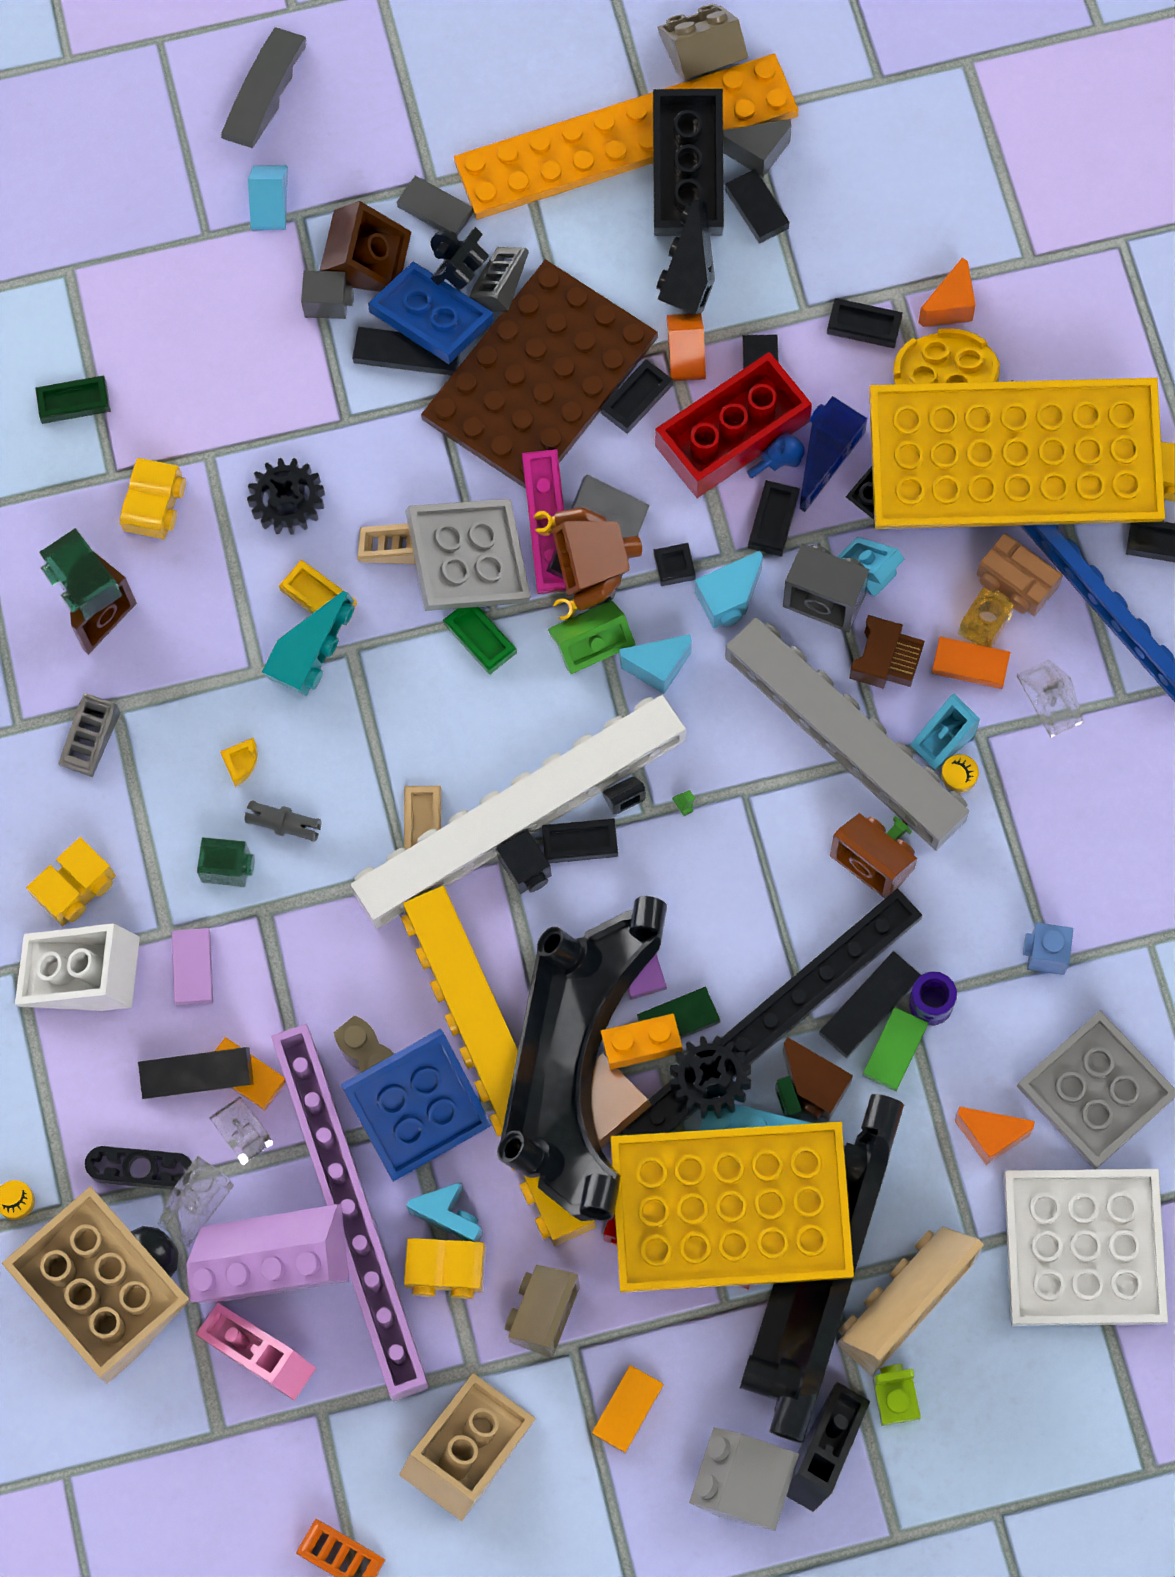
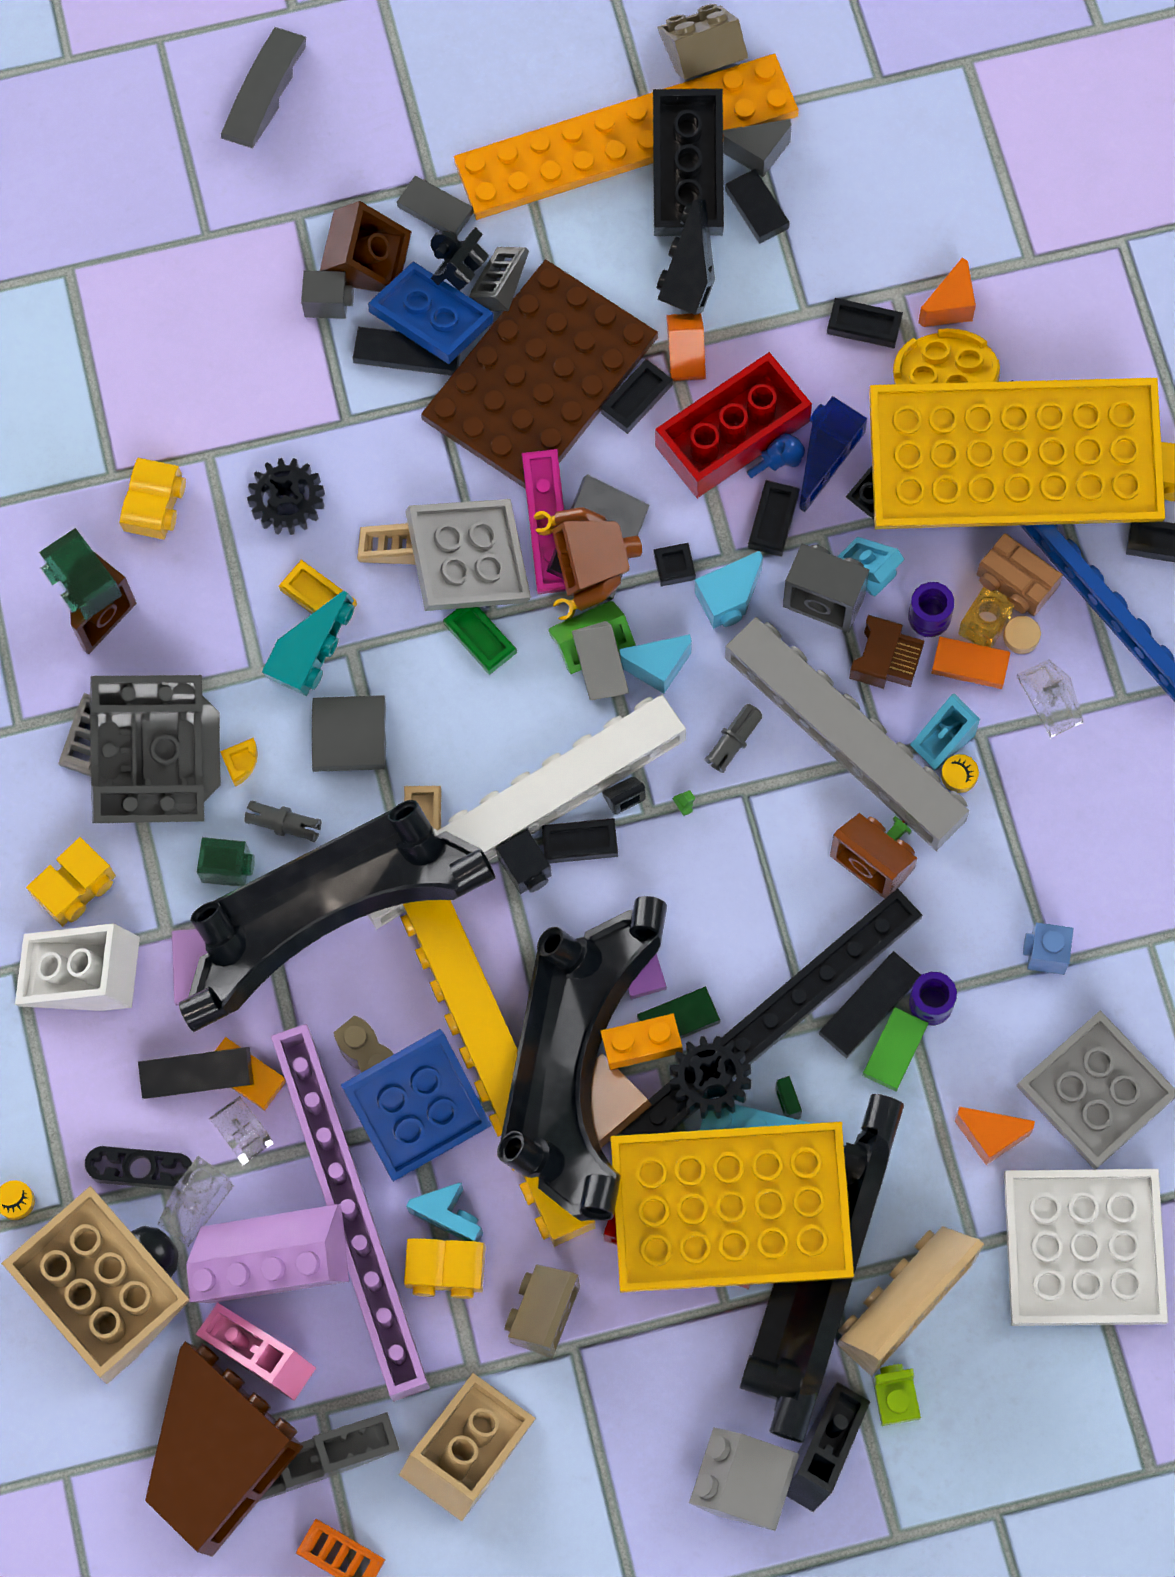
dark green tile [35,375,111,424] -> none
medium azure slope [248,165,288,230] -> none
light orange tile [592,1365,664,1454] -> none
black tile [742,334,779,369] -> none
reddish brown slope [783,1037,853,1121] -> none
none -> dark grey slope [90,675,221,823]
none -> reddish brown slope [145,1342,304,1557]
none -> black panel [179,800,496,1032]
none -> dark grey slope [258,1412,399,1502]
none -> dark grey slope [312,695,386,772]
none -> light grey slope [572,621,629,700]
none -> dark grey axle [705,704,762,773]
none -> dark purple piece [908,582,955,637]
none -> tan tile [1003,616,1041,654]

